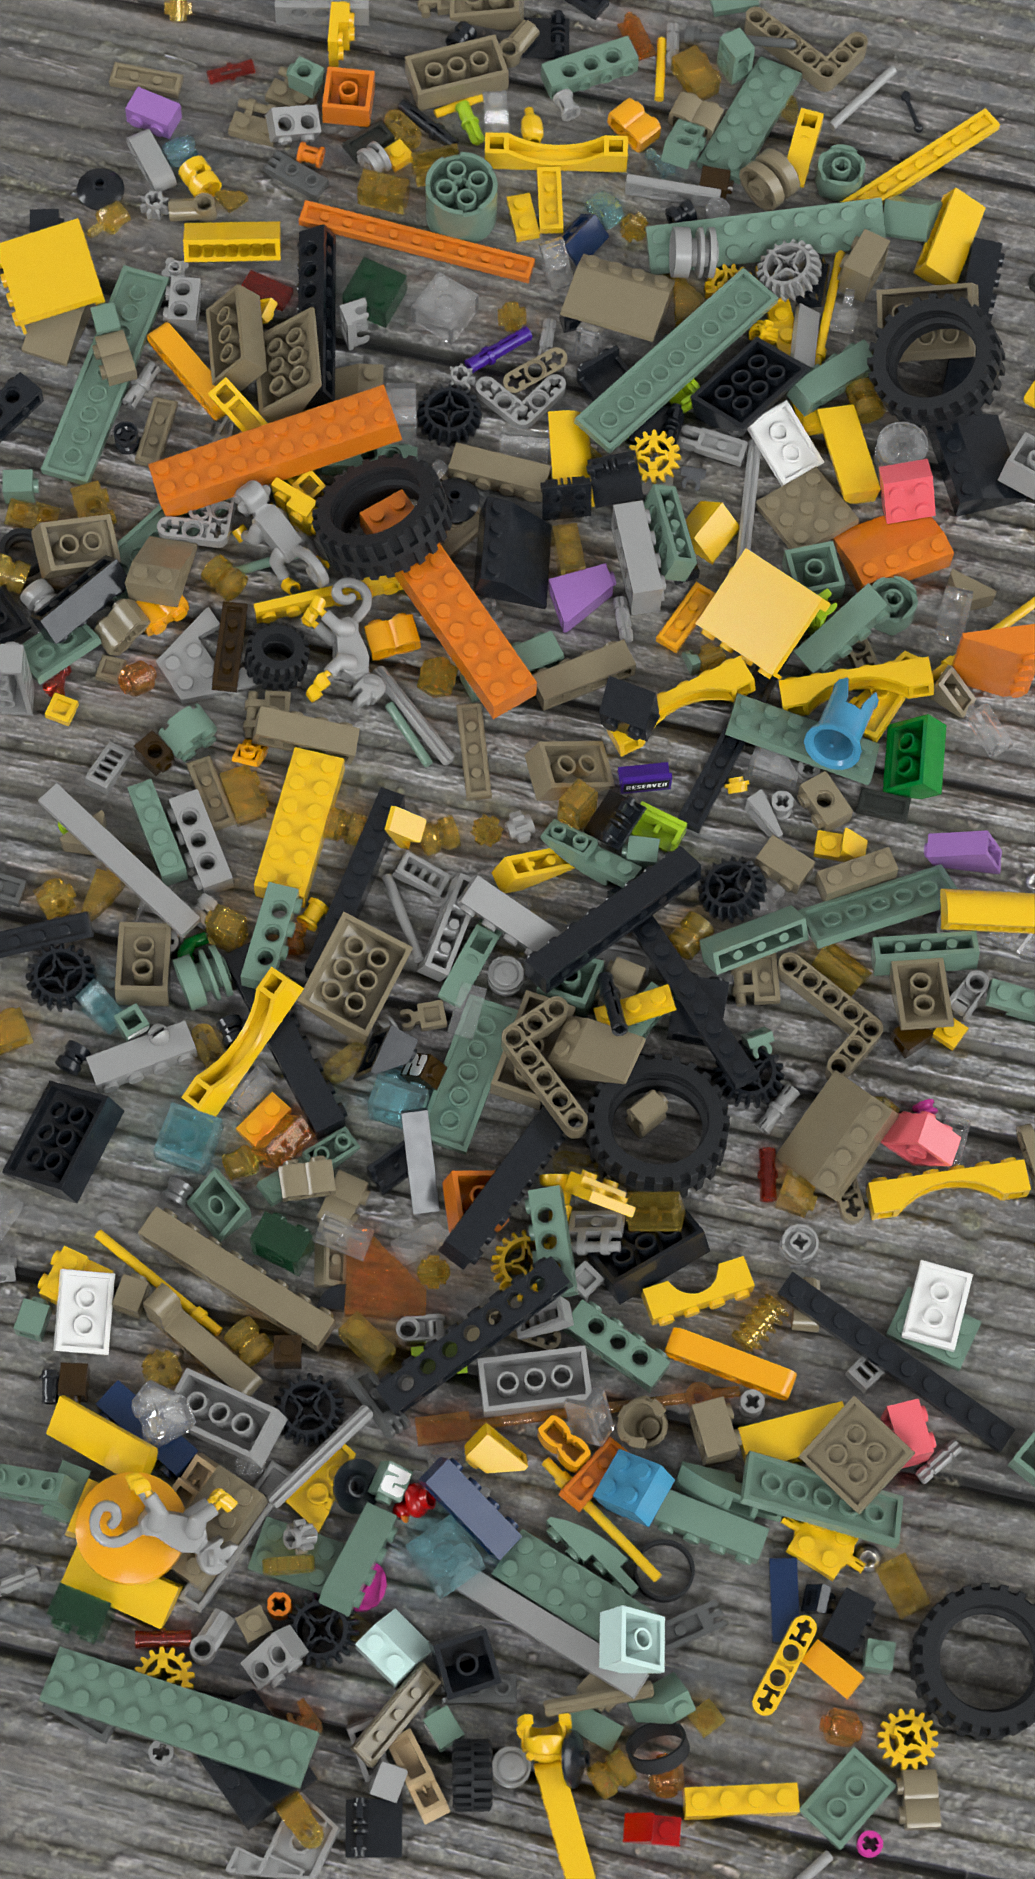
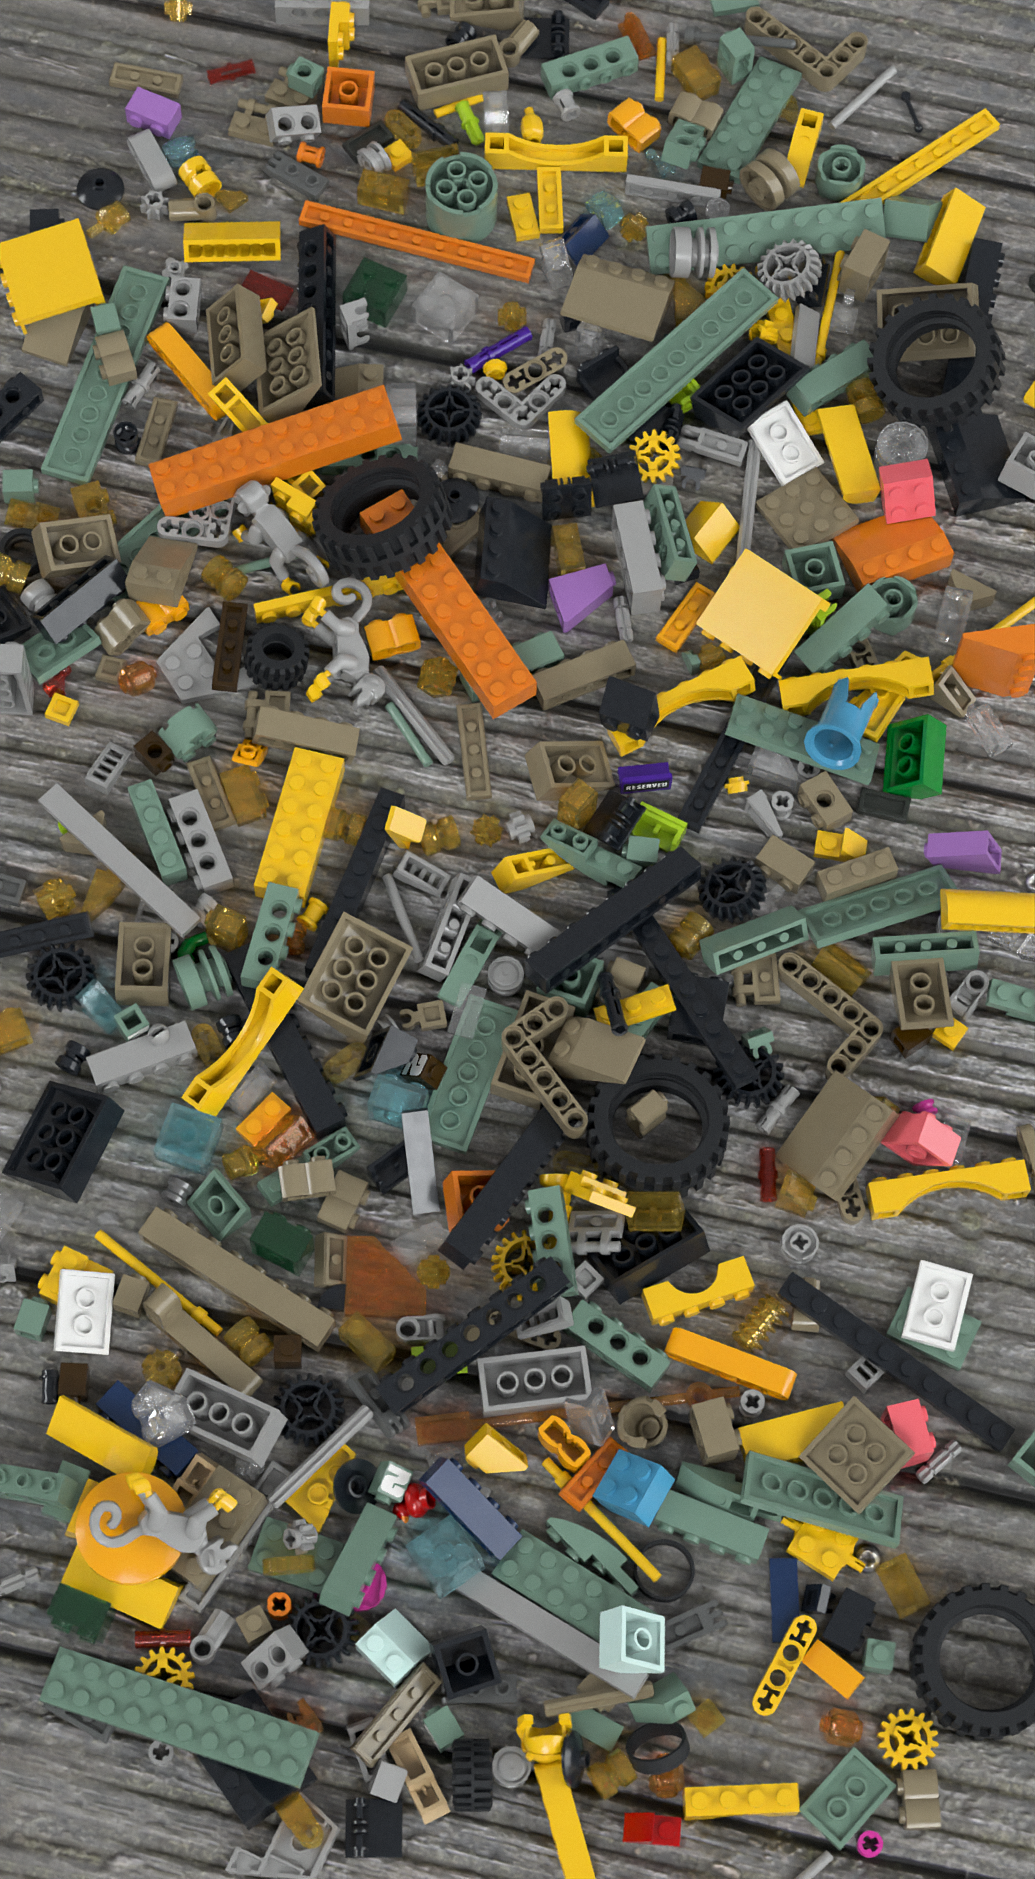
clear slope [314,1211,375,1261] -> none
none -> yellow plate [483,359,507,381]

